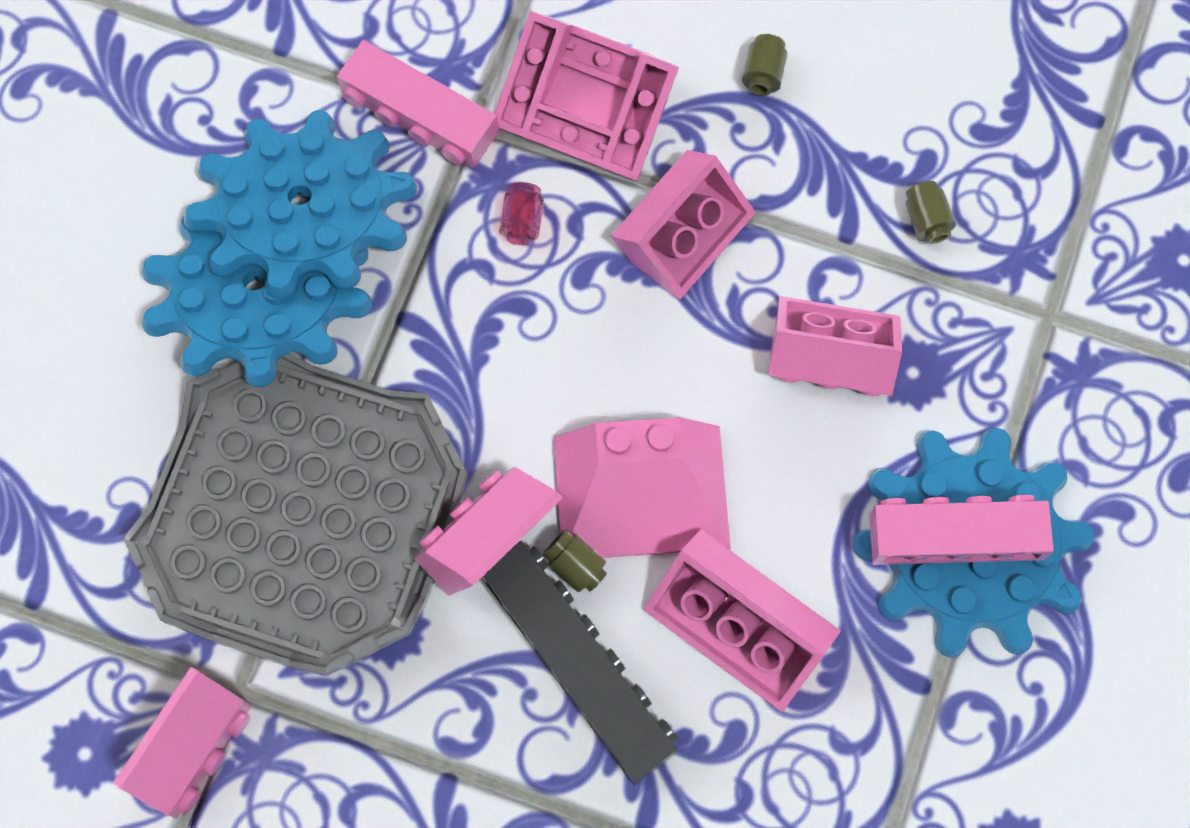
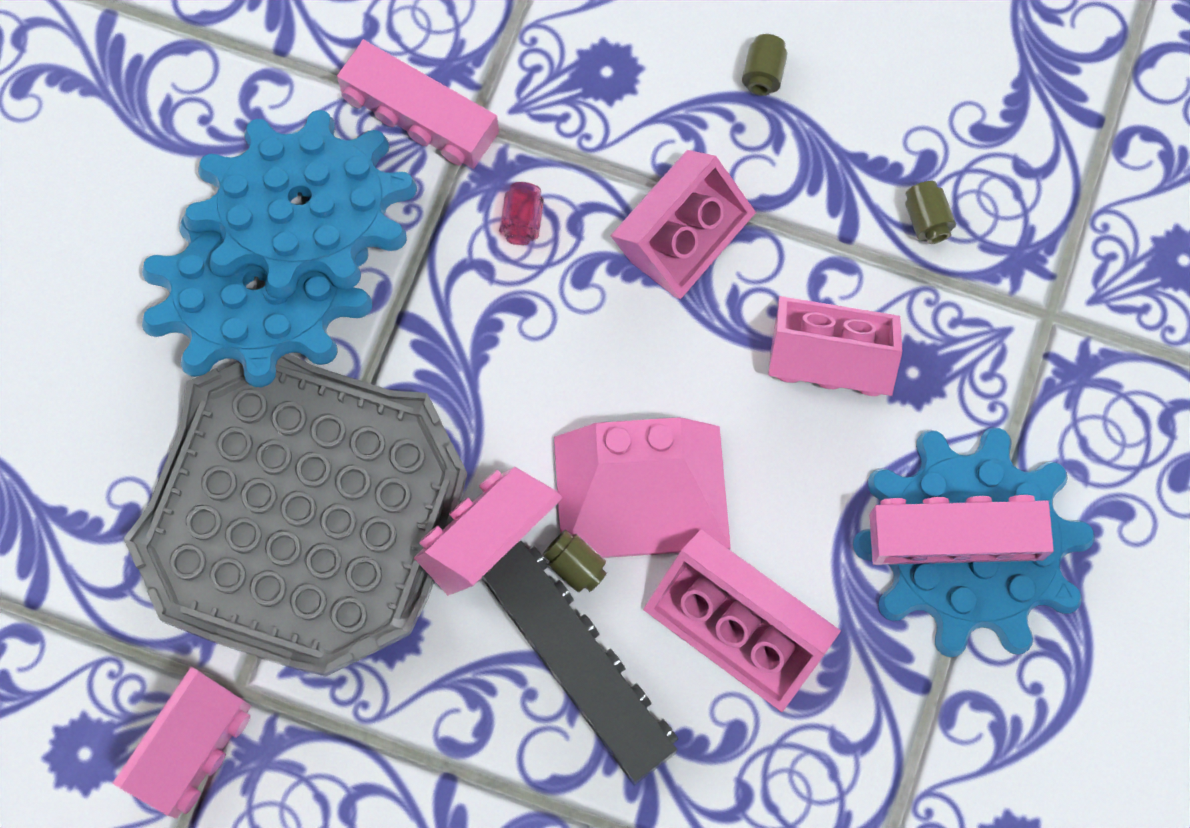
bright pink slope [494,11,679,181] -> none

